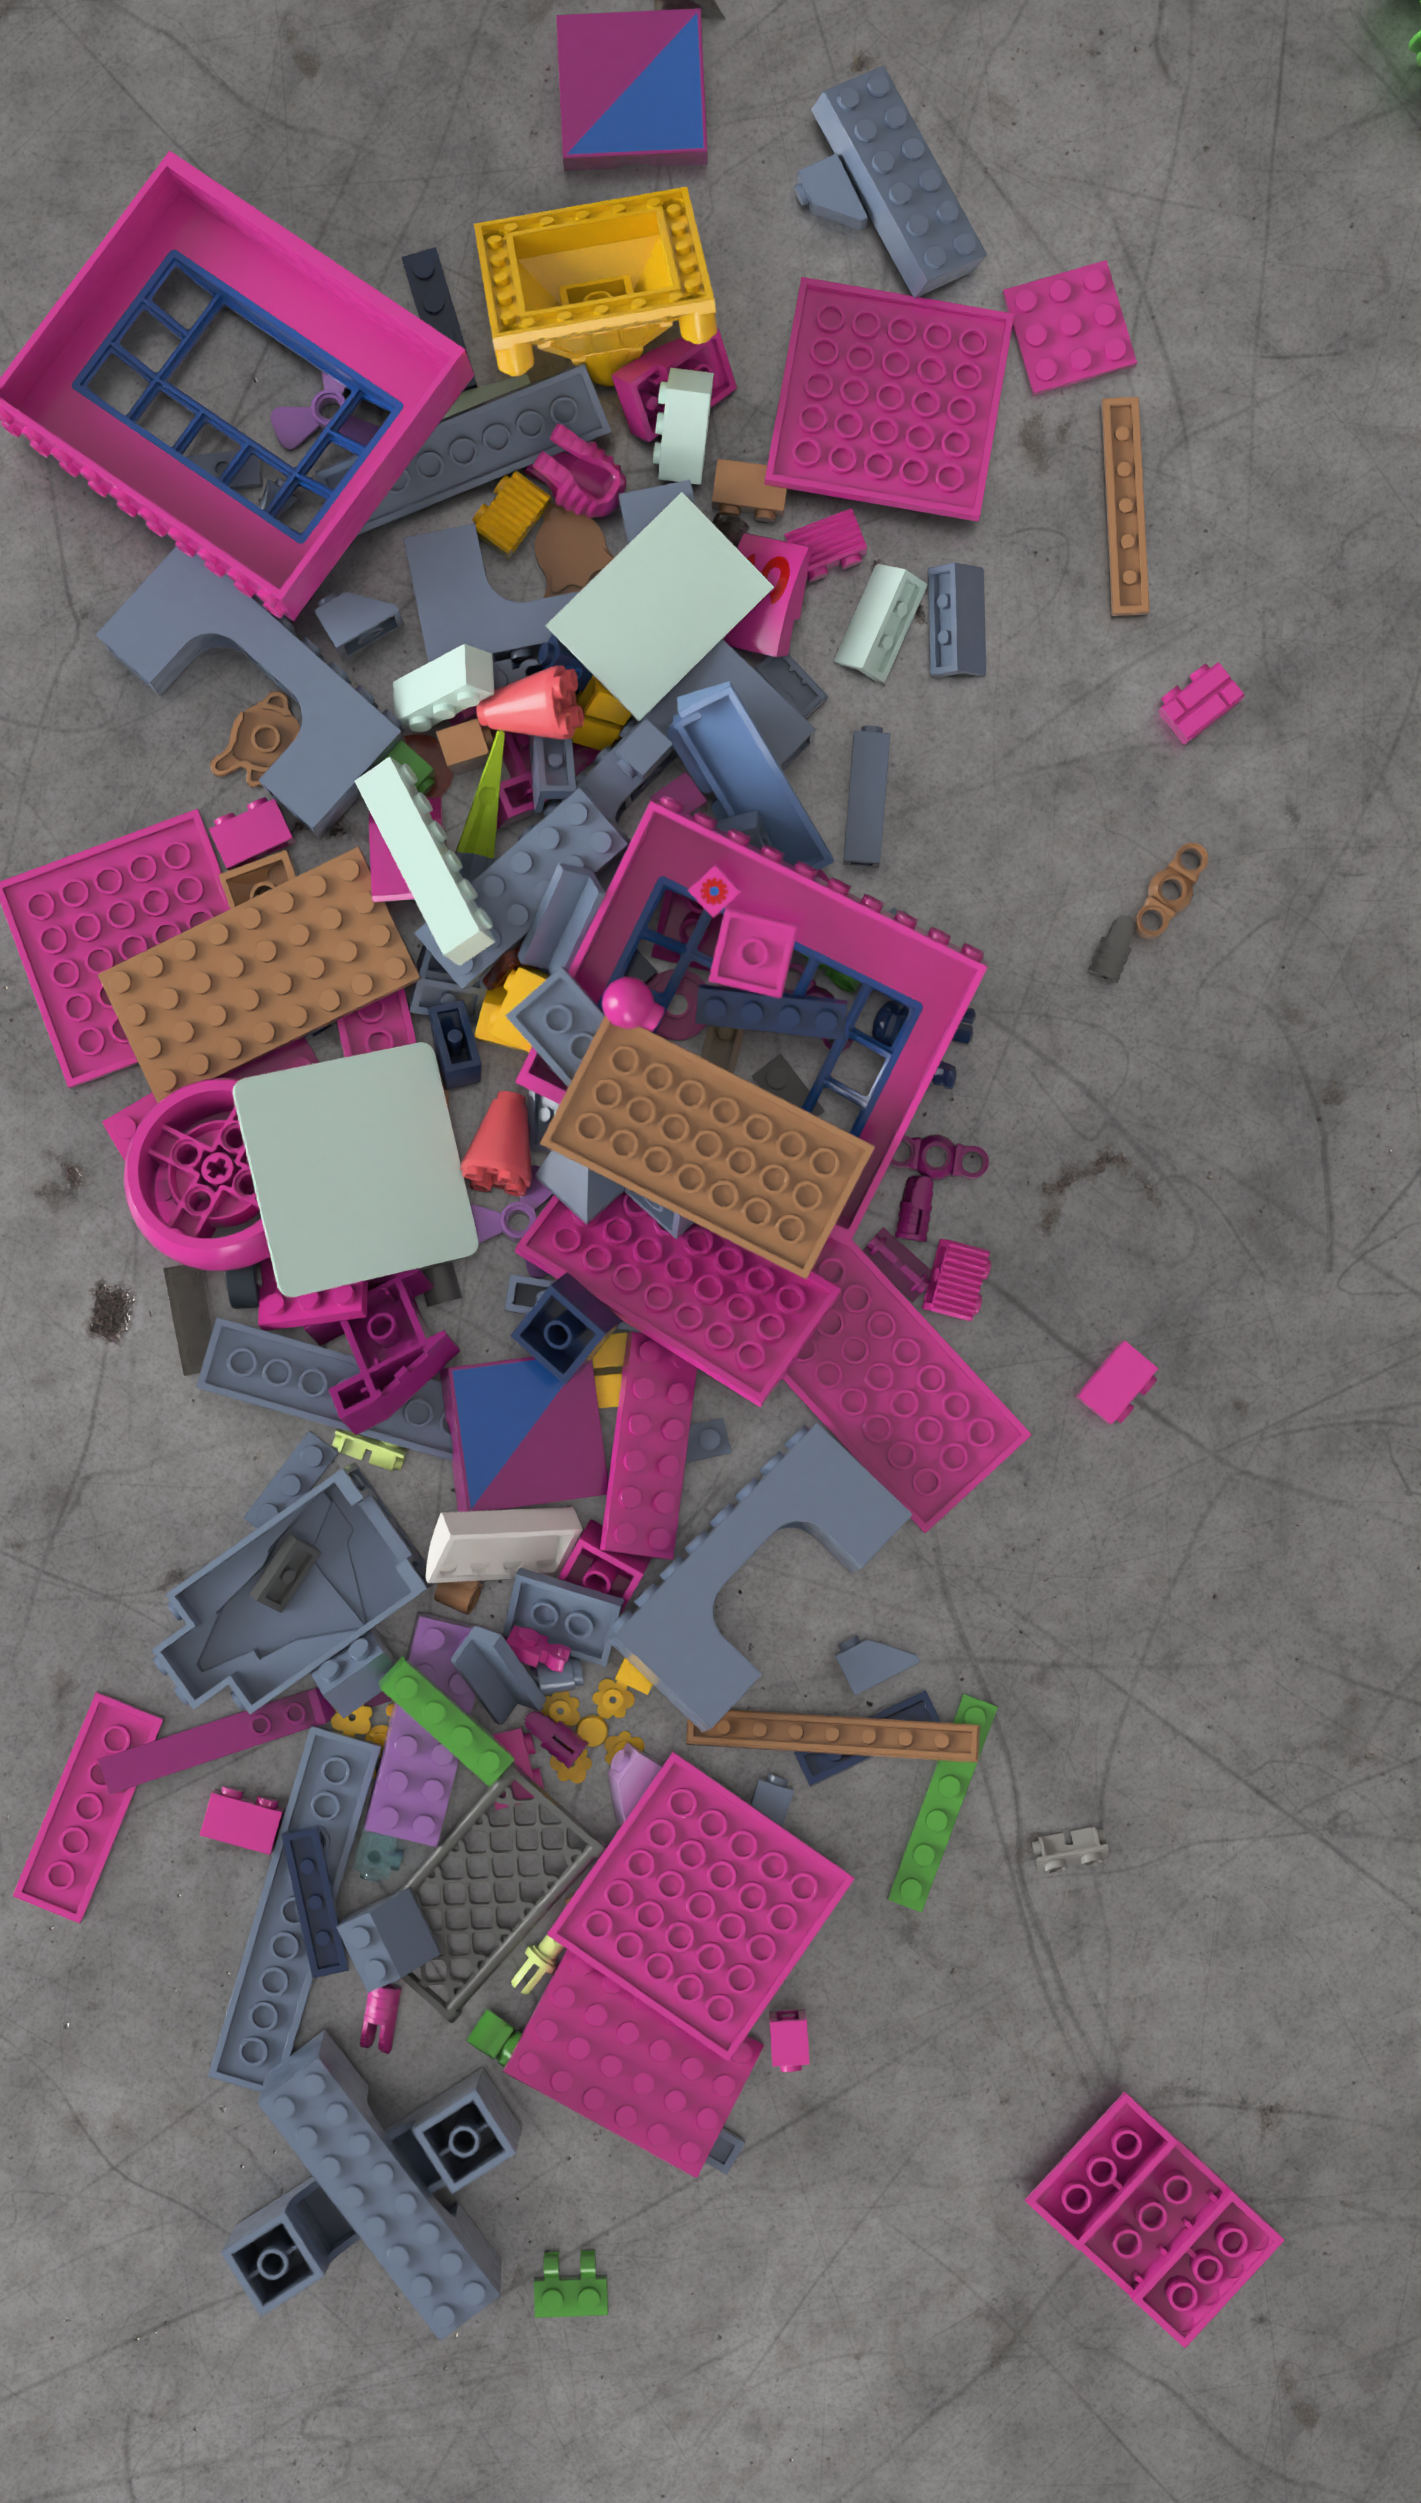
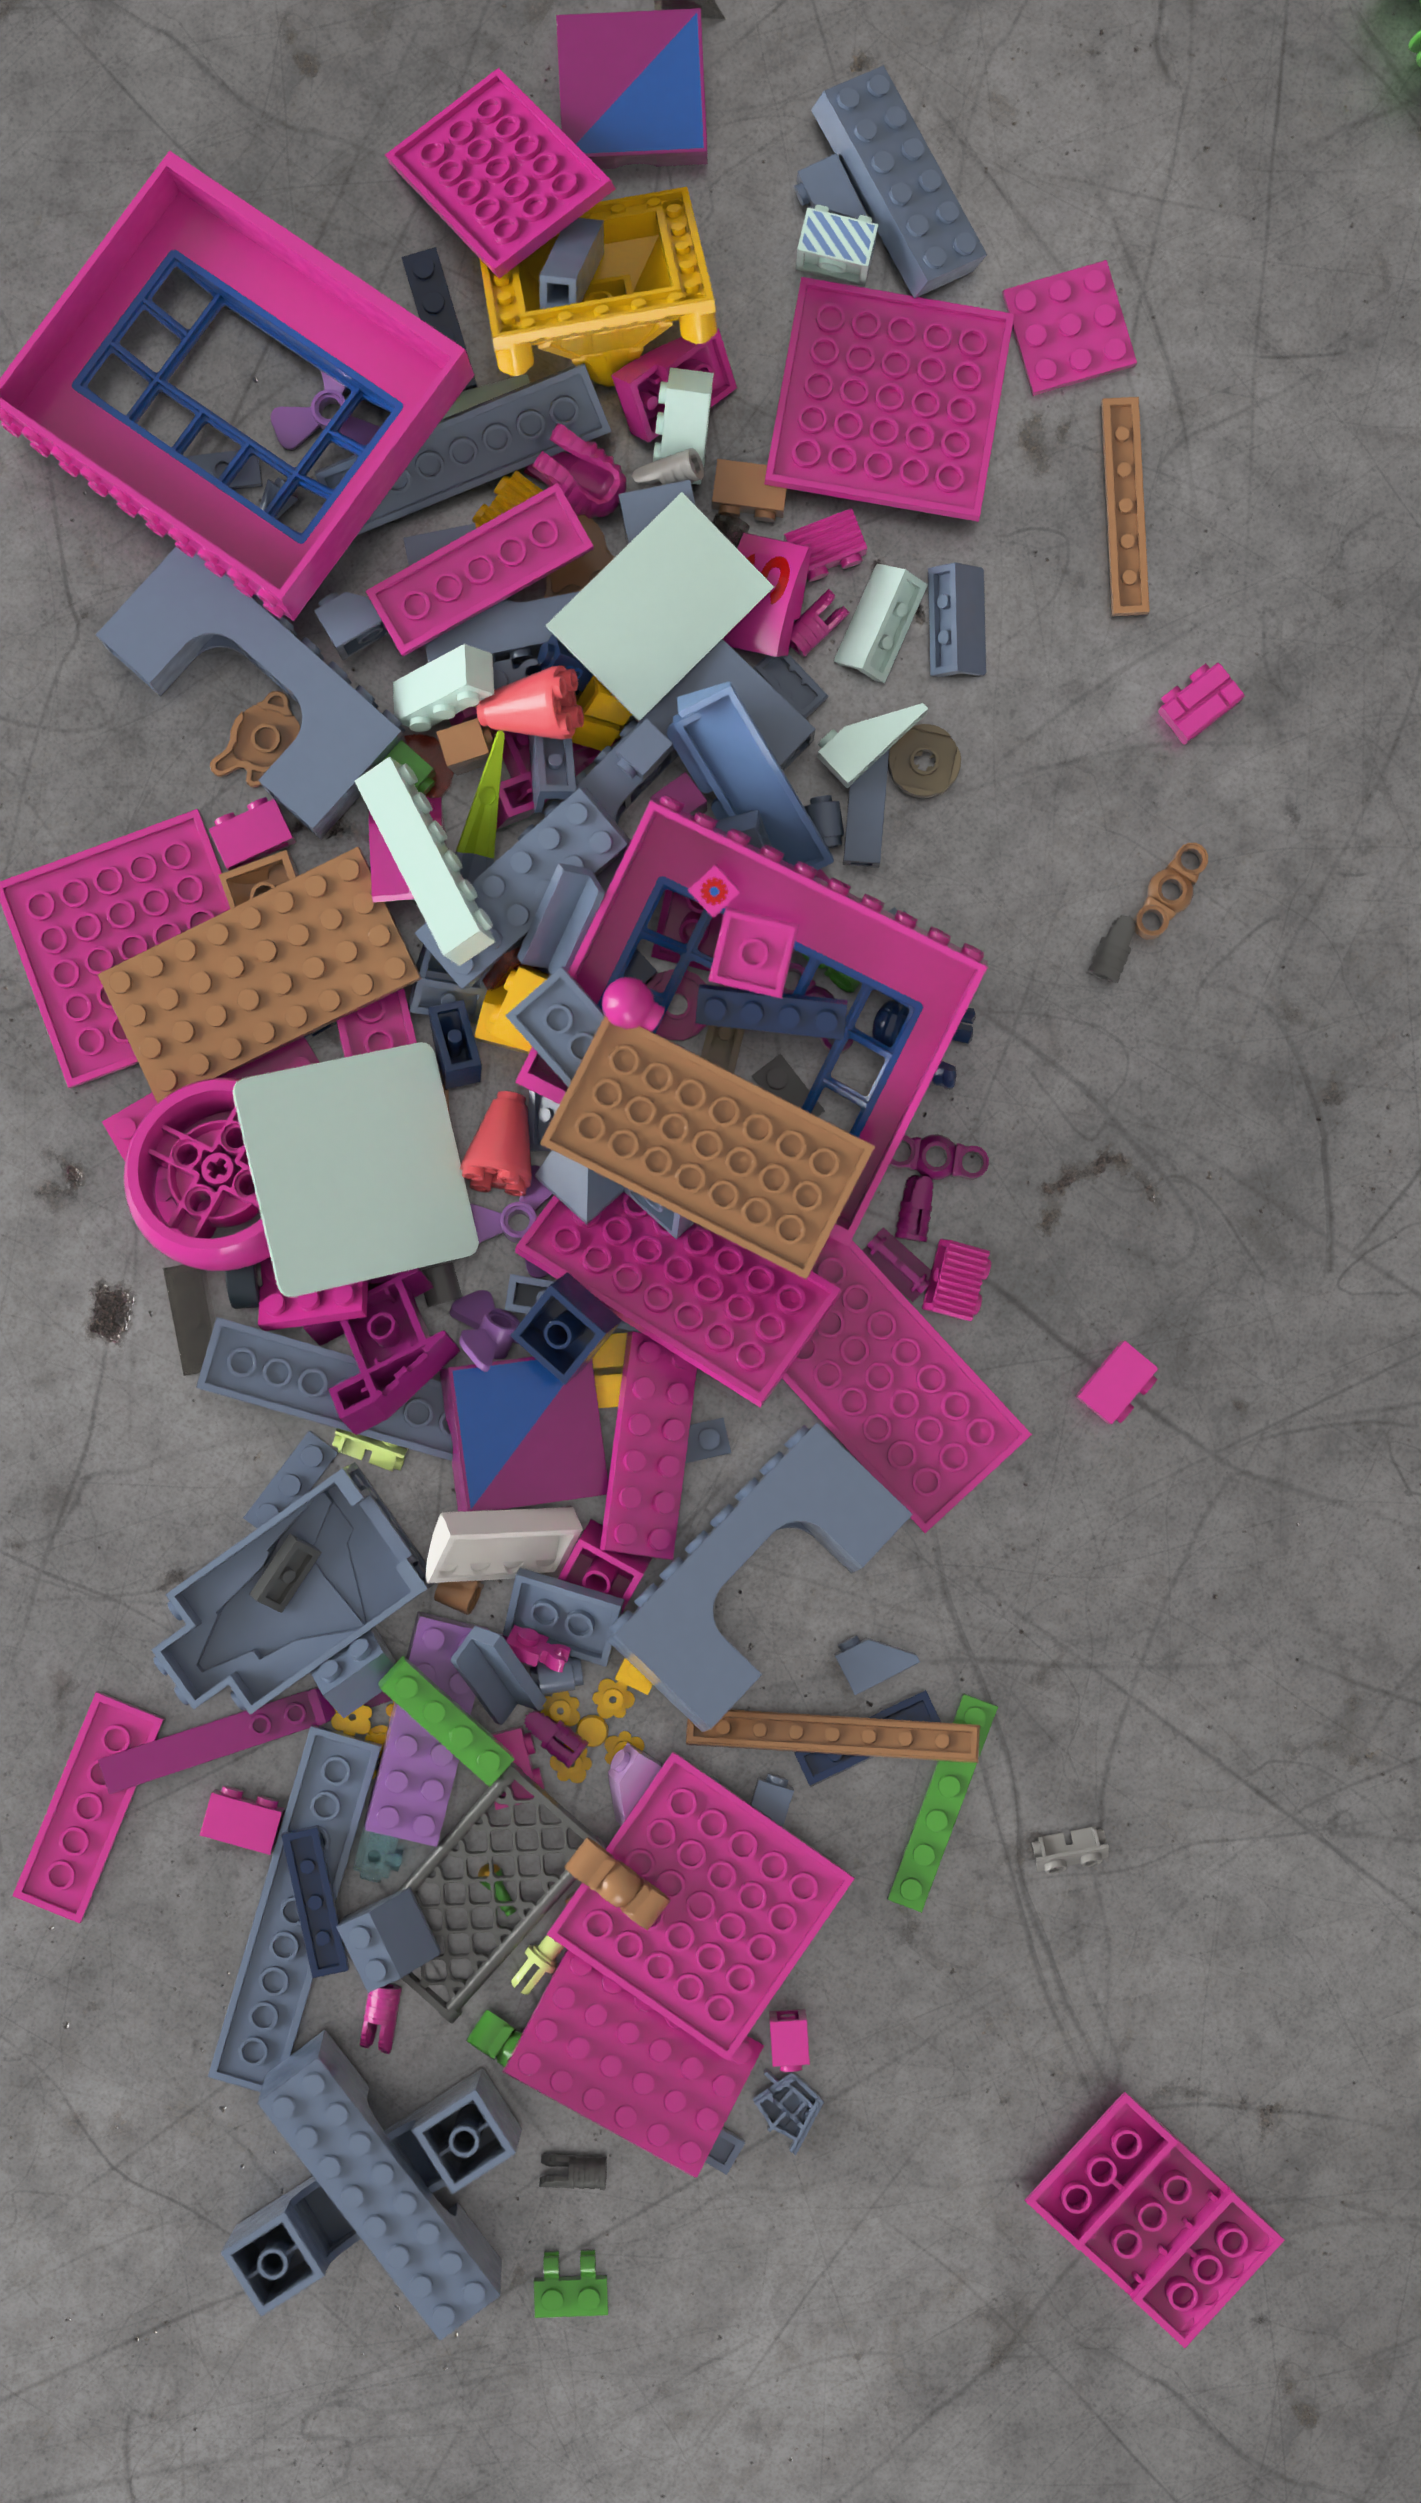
none -> dark pink plate [365,483,594,657]
none -> dark pink plate [385,68,615,279]
none -> medium lavender piece [449,1290,520,1372]
none -> bright green piece [478,1864,516,1916]
none -> dark grey hinge [539,2154,607,2191]
none -> sand blue brick [540,218,604,309]
none -> medium nougat piece [564,1837,671,1930]
none -> light grey hinge [631,448,704,489]
none -> sand blue piece [753,2068,824,2155]
none -> dark pink hinge [790,589,850,657]
none -> light aqua container [796,205,878,286]
none -> sand blue brick [804,795,844,849]
none -> light aqua slope [817,703,928,789]
none -> dark tan plate [888,724,961,798]

